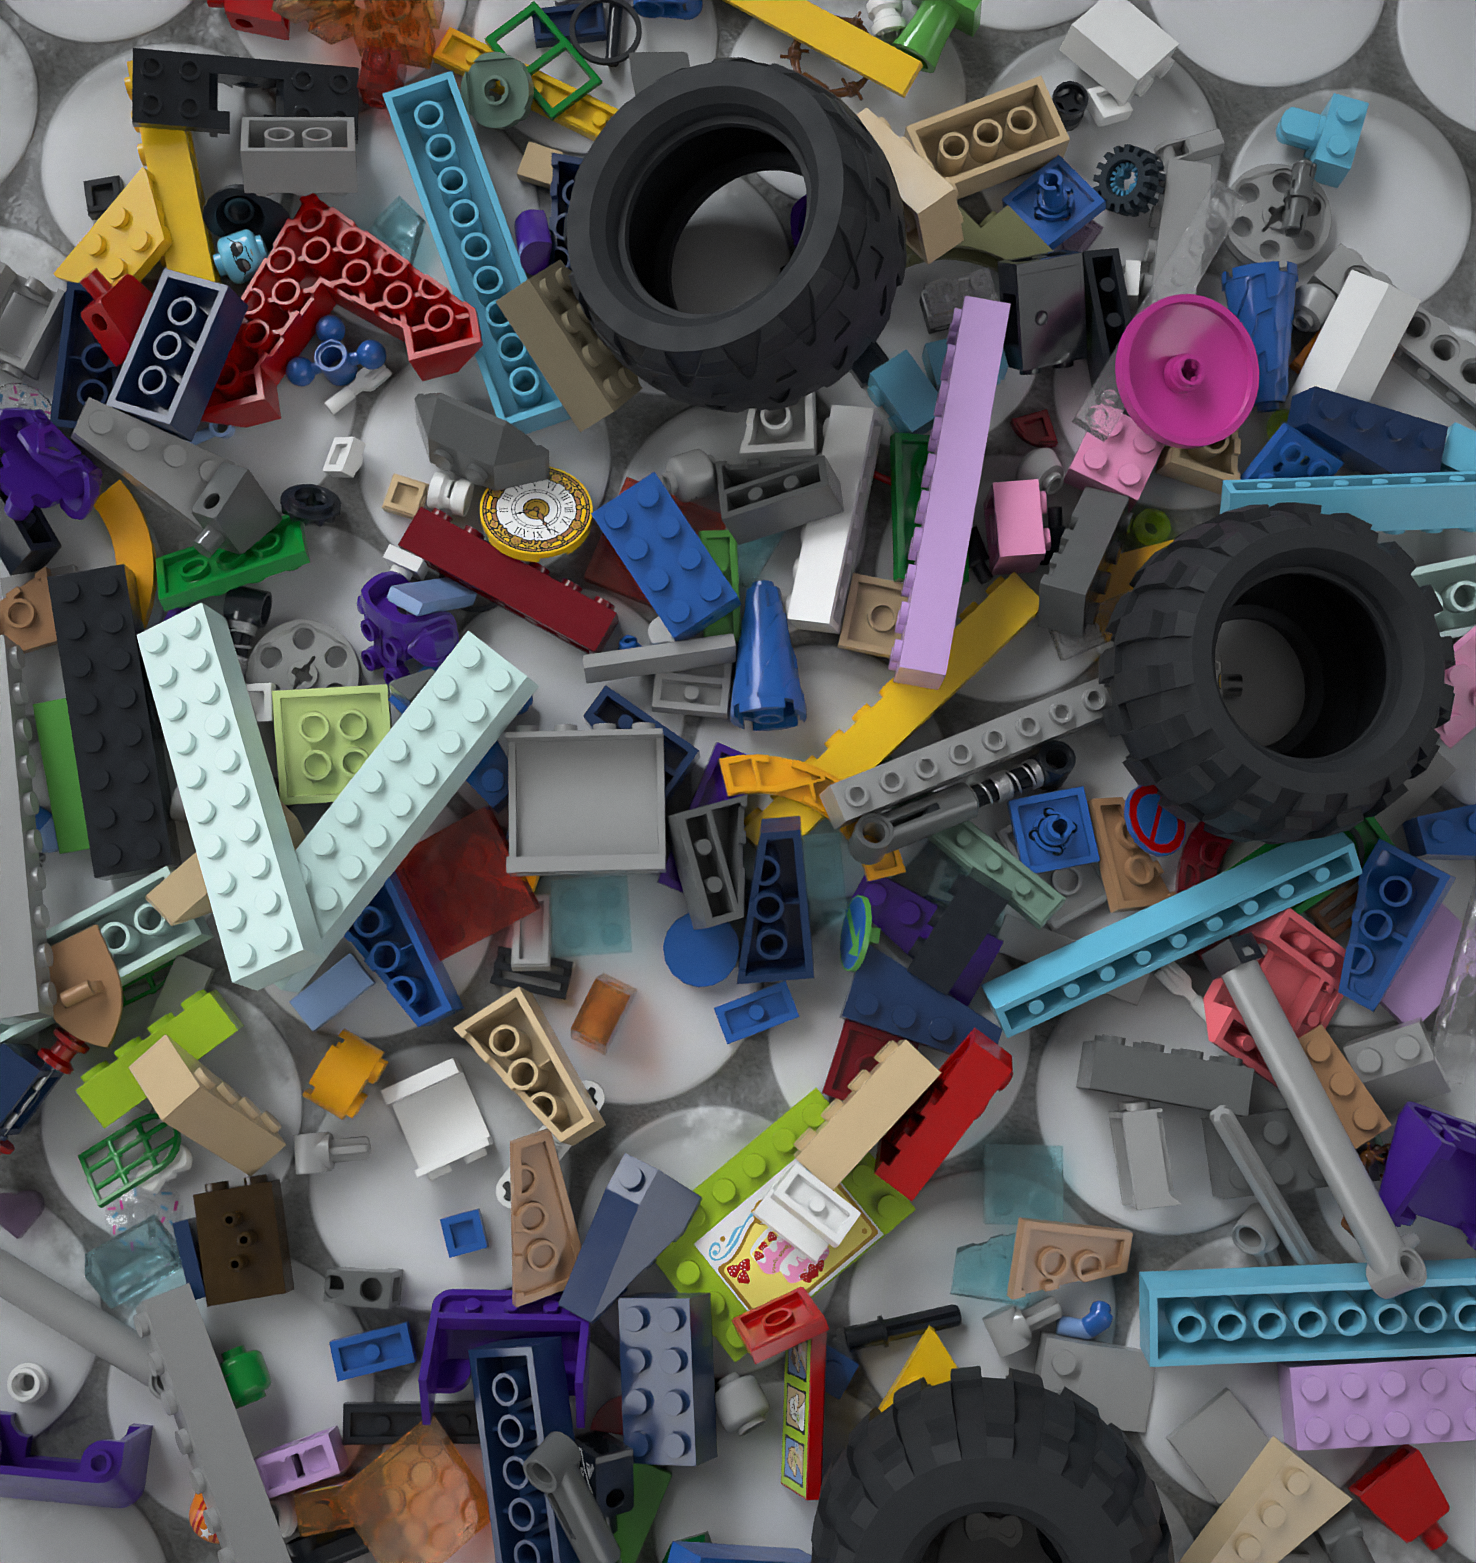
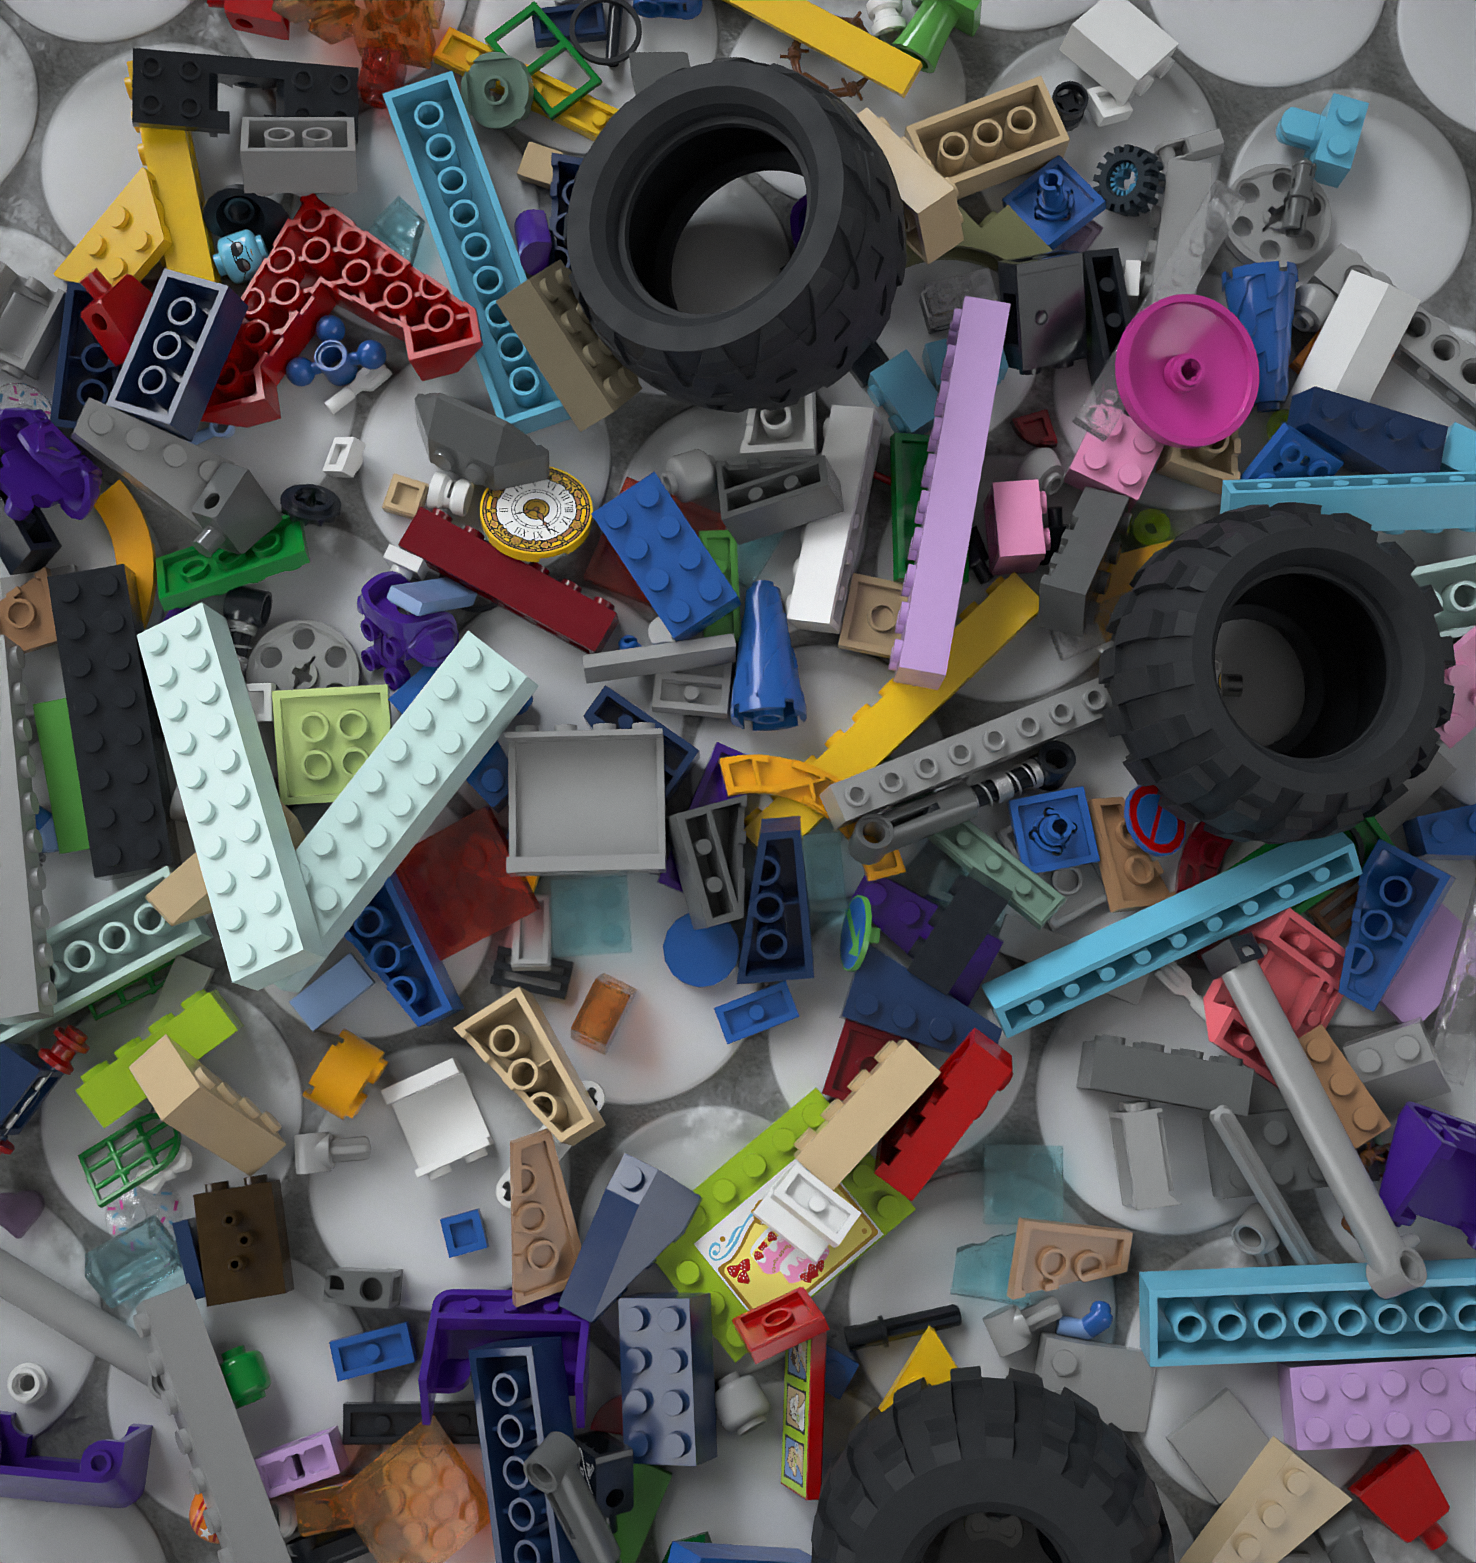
medium nougat shield [49,924,123,1048] -> none
black tile [83,175,124,220] -> none
dark grey slope [389,668,435,707] -> none

